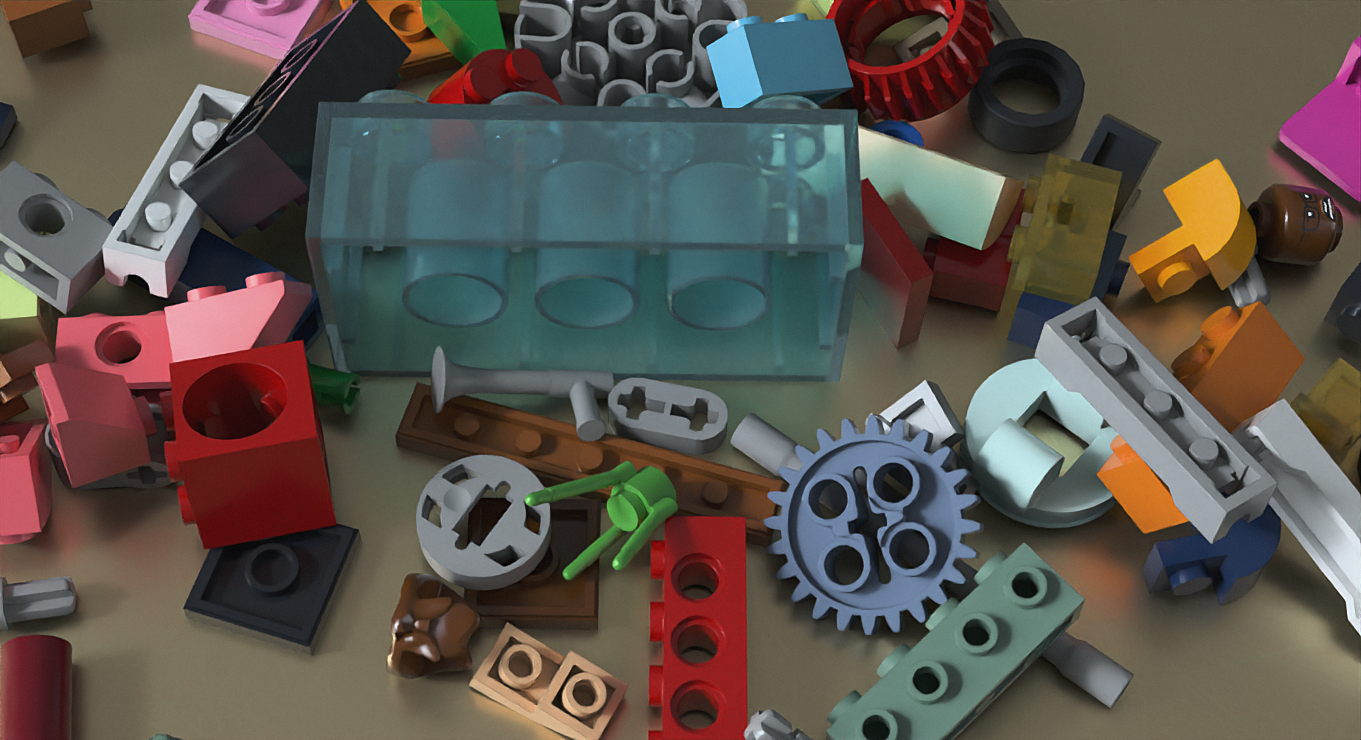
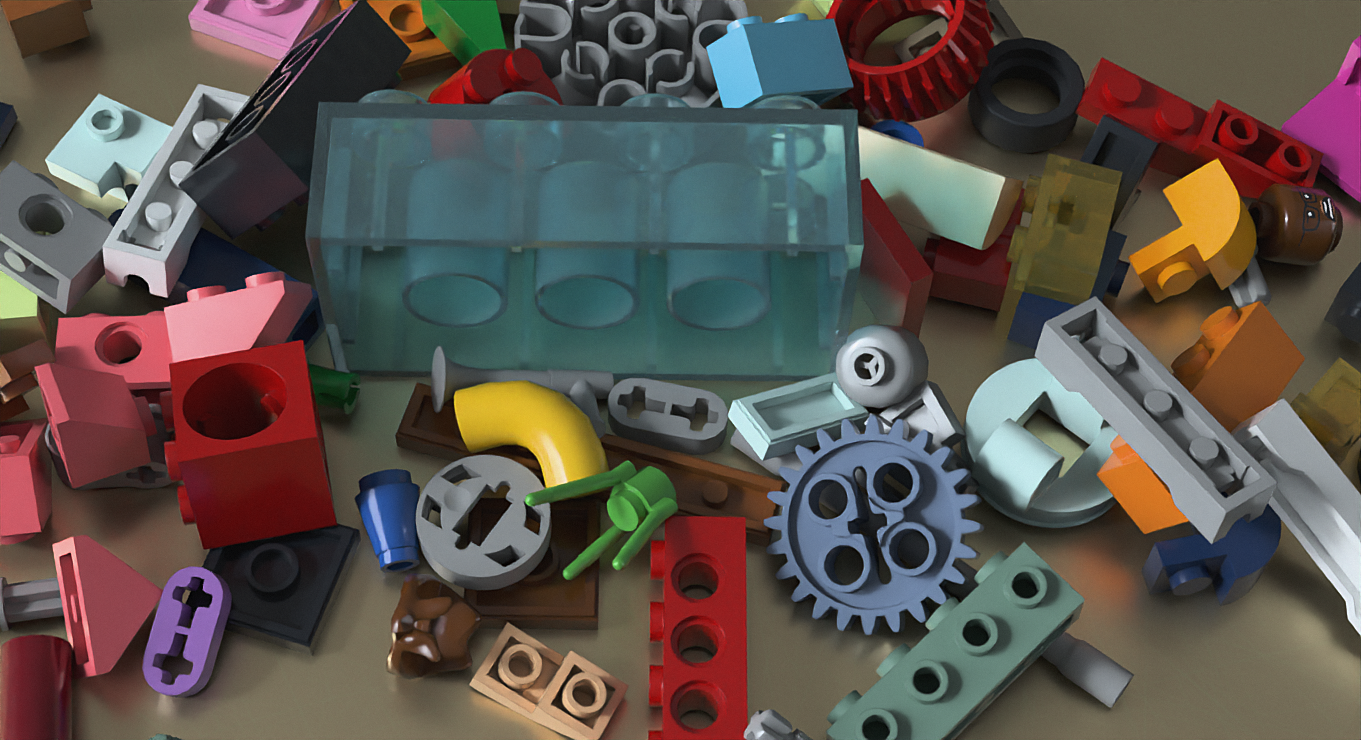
none -> light aqua brick [45,94,173,203]
none -> coral slope [52,535,163,679]
none -> medium lavender beam [142,566,232,698]
none -> blue cone [354,469,420,572]
none -> yellow cylinder [454,380,612,501]
none -> light aqua tile [728,372,870,461]
none -> light grey head [835,324,929,408]
none -> red slope [1075,57,1324,199]

